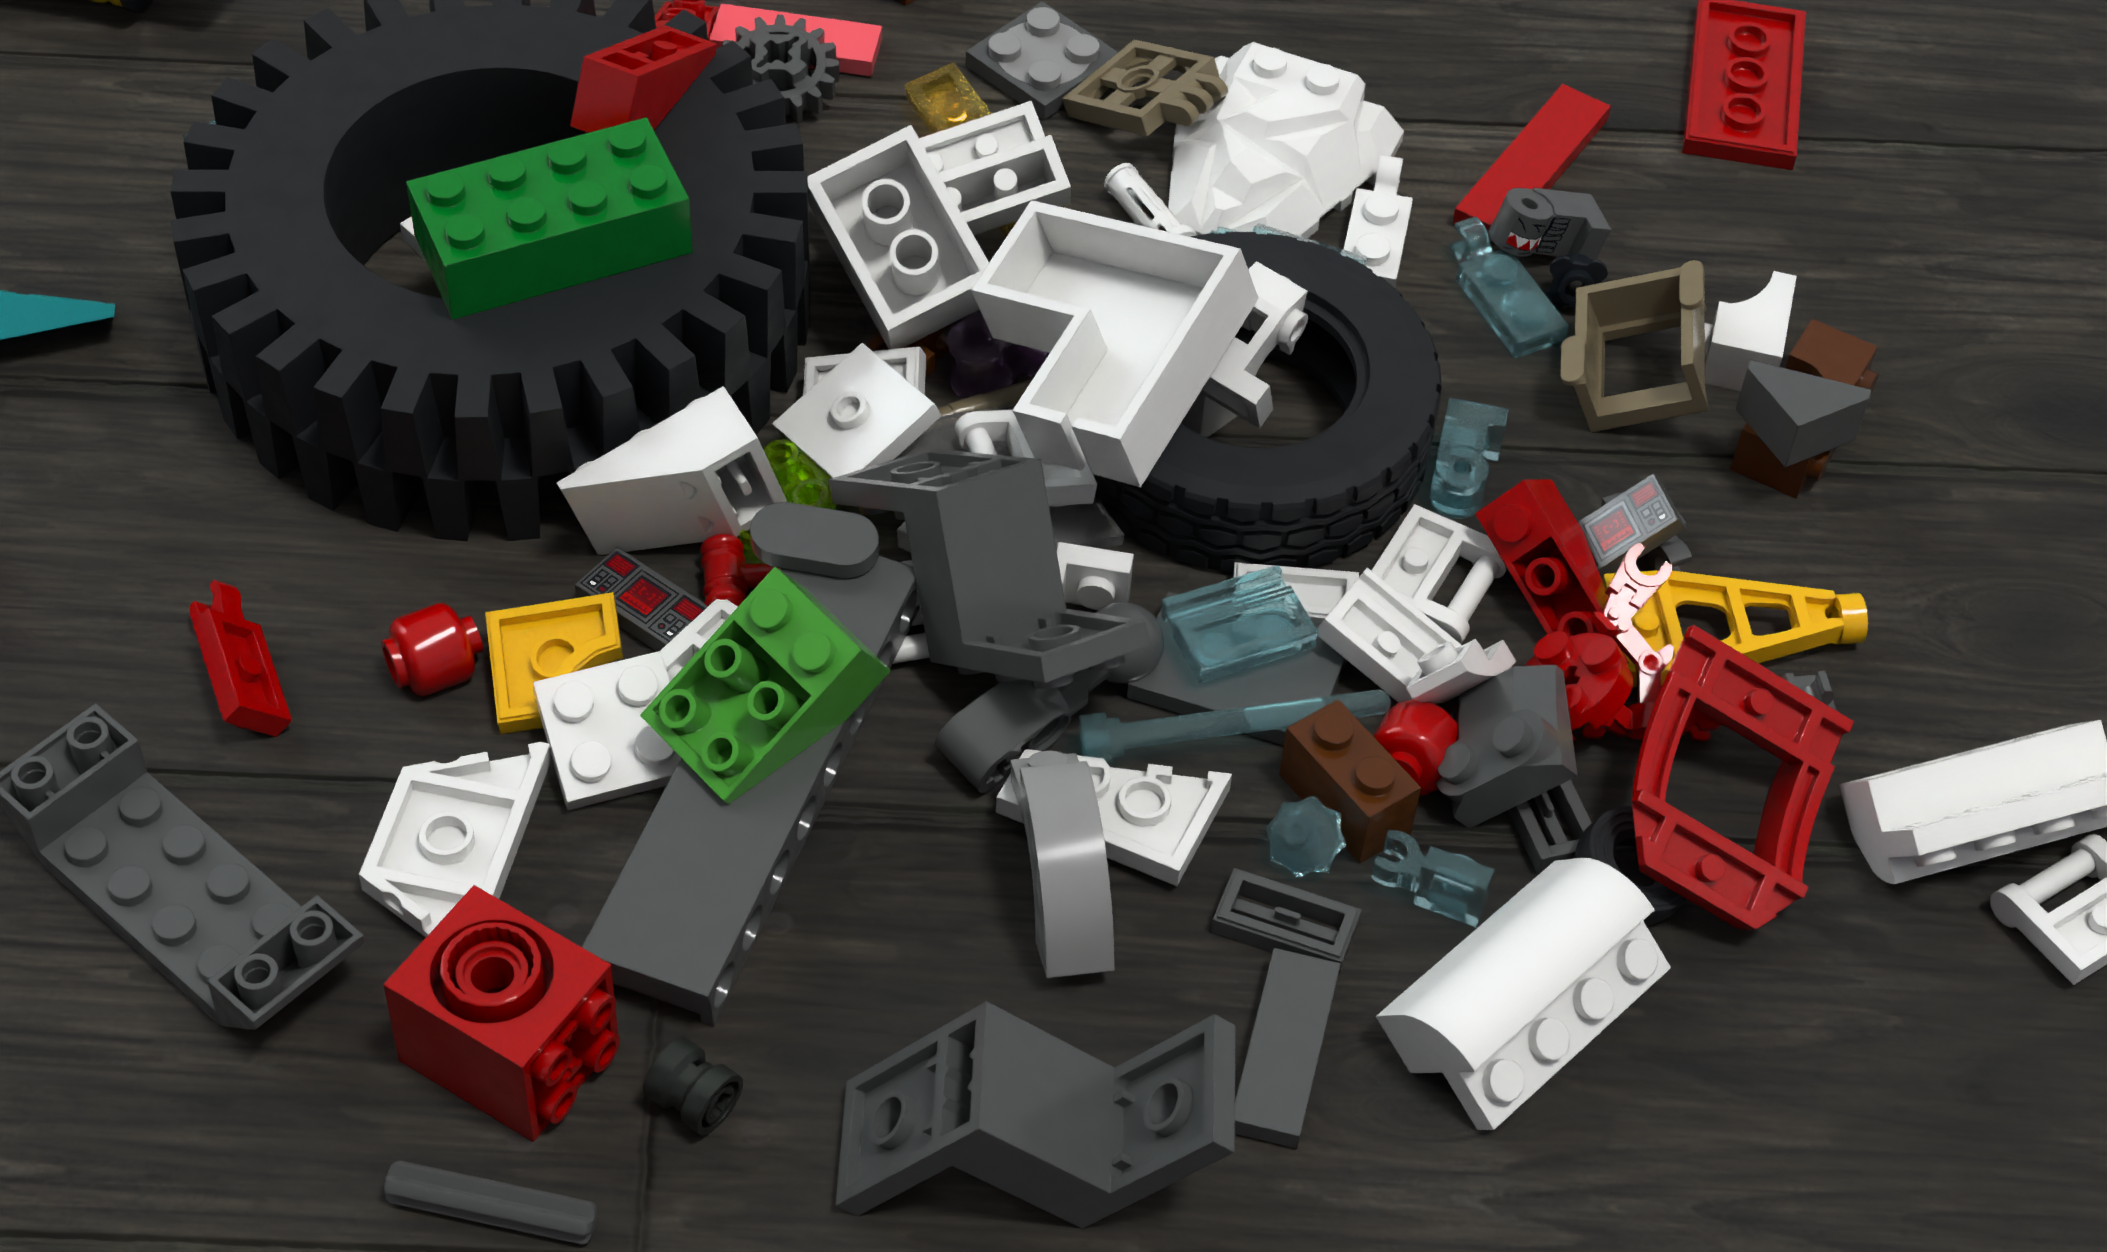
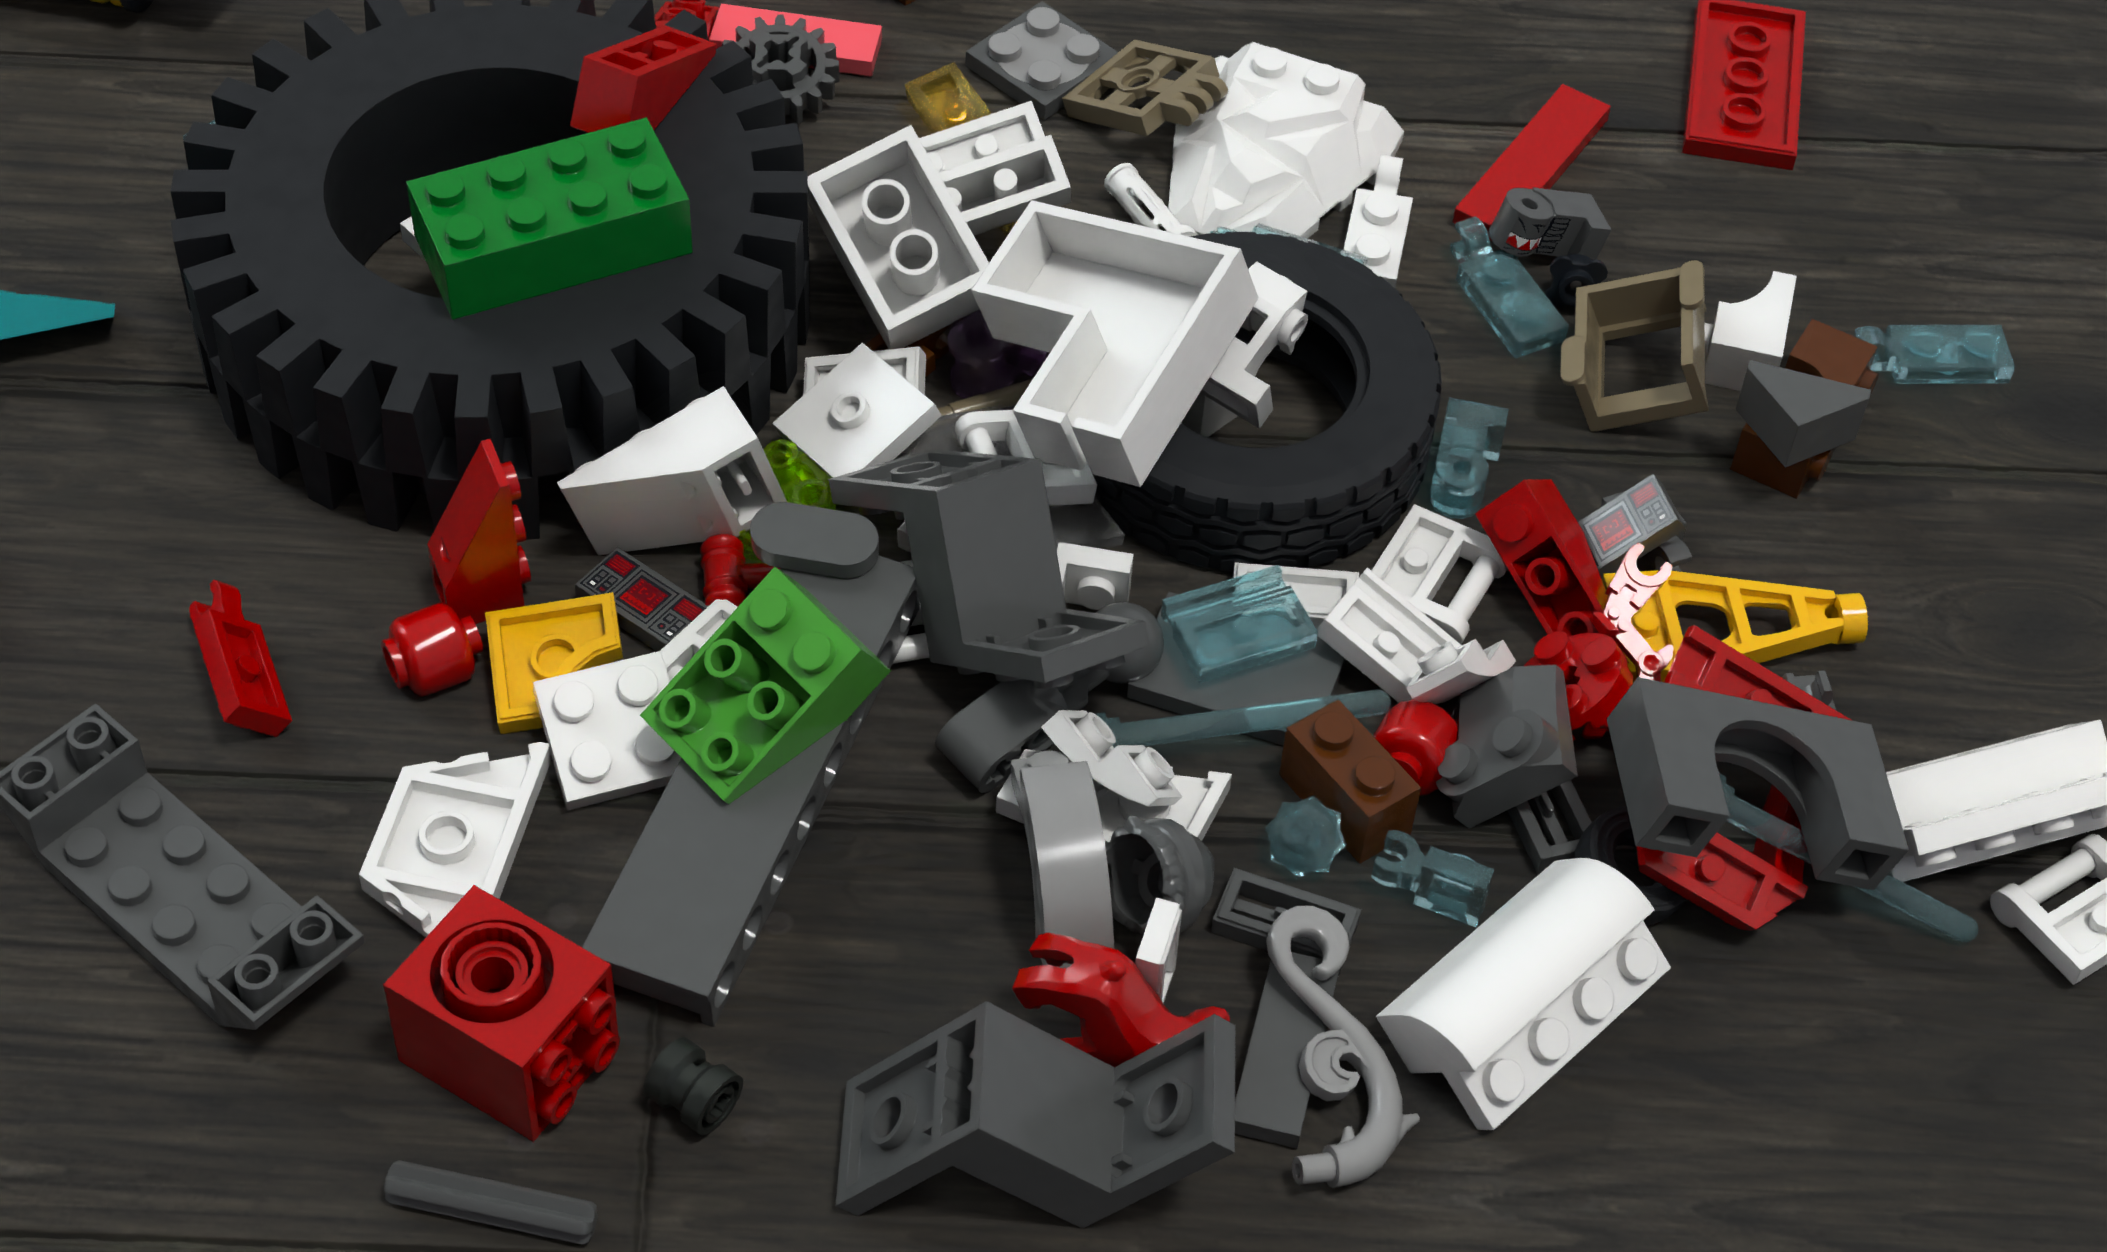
none -> red slope [427,439,531,624]
none -> red animal [1012,932,1230,1067]
none -> white slope [1041,710,1183,806]
none -> dark grey hair [1105,816,1215,936]
none -> white tile [1135,897,1182,1005]
none -> light grey plant [1266,906,1420,1188]
none -> dark grey arch [1607,677,1909,890]
none -> clear light blue piece [1719,773,1979,942]
none -> clear light blue plate [1854,325,2015,383]

